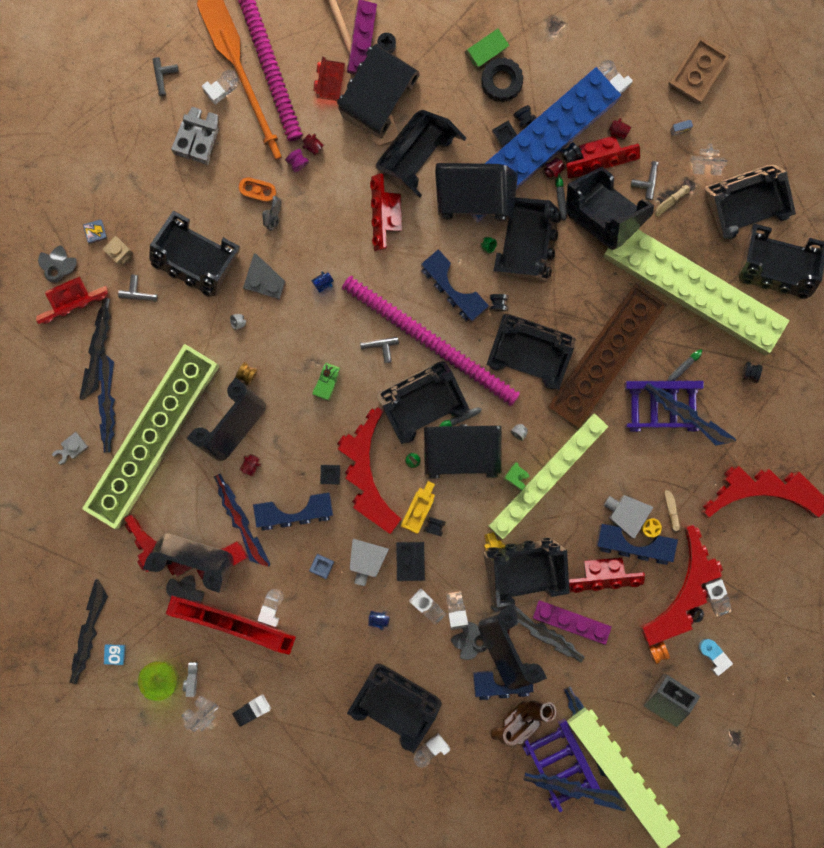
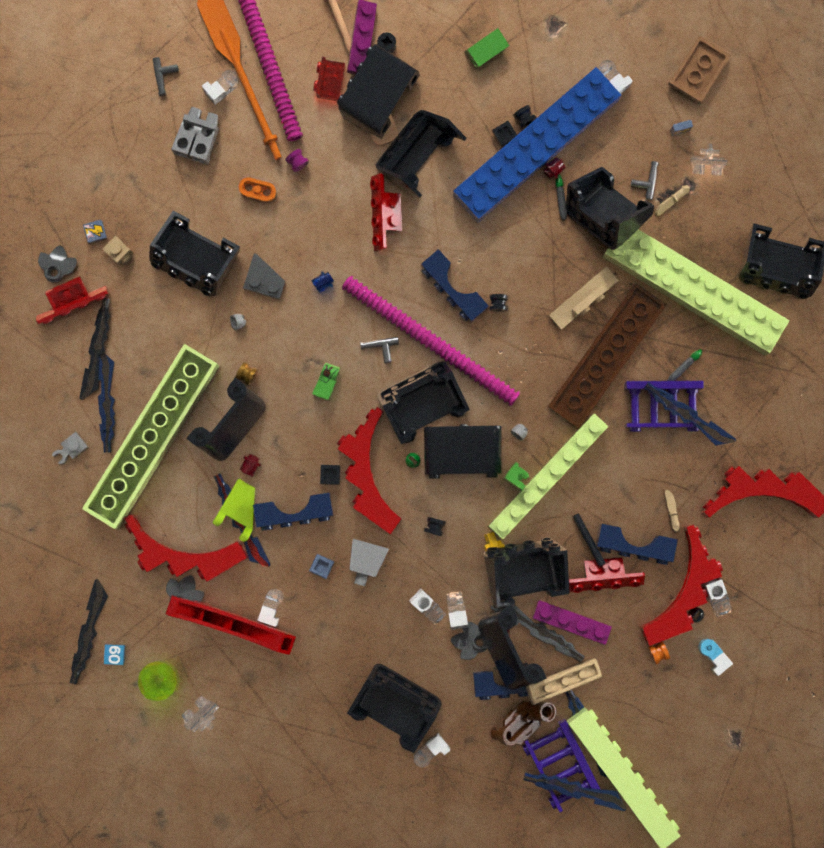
flat silver piece [118,275,158,302] -> none
black windscreen [143,533,234,593] -> none
light grey plate [183,662,198,697] -> none
leg [232,694,271,727] -> none
dark grey plate [262,196,282,230] -> none
dark red hose [302,133,324,155] -> none
clear blue hose [368,611,390,630] -> none
black plate [396,542,425,581] -> none
yellow hinge [401,481,435,534] -> none
black windscreen [435,163,518,222] -> none
dark grey piece [439,407,482,427] -> none
green hinge [480,237,497,253] -> none
black tyre [481,57,524,102] -> none
black windscreen [486,314,576,390] -> none
black windscreen [494,197,561,282] -> none
black wheel [560,142,583,164] -> none
red bracket [566,135,641,179] -> none
light grey torso [603,495,653,539] -> none
dark red hose [609,118,631,140] -> none
yellow wheel [641,518,662,538] -> none
dark grey slope [644,673,701,727] -> none
black windscreen [705,165,796,239] -> none
black wheel [742,361,763,384] -> none
none -> lime flag [212,478,255,542]
none -> tan tile [526,658,602,705]
none -> tan bracket [549,266,619,330]
none -> black bar [573,513,606,567]

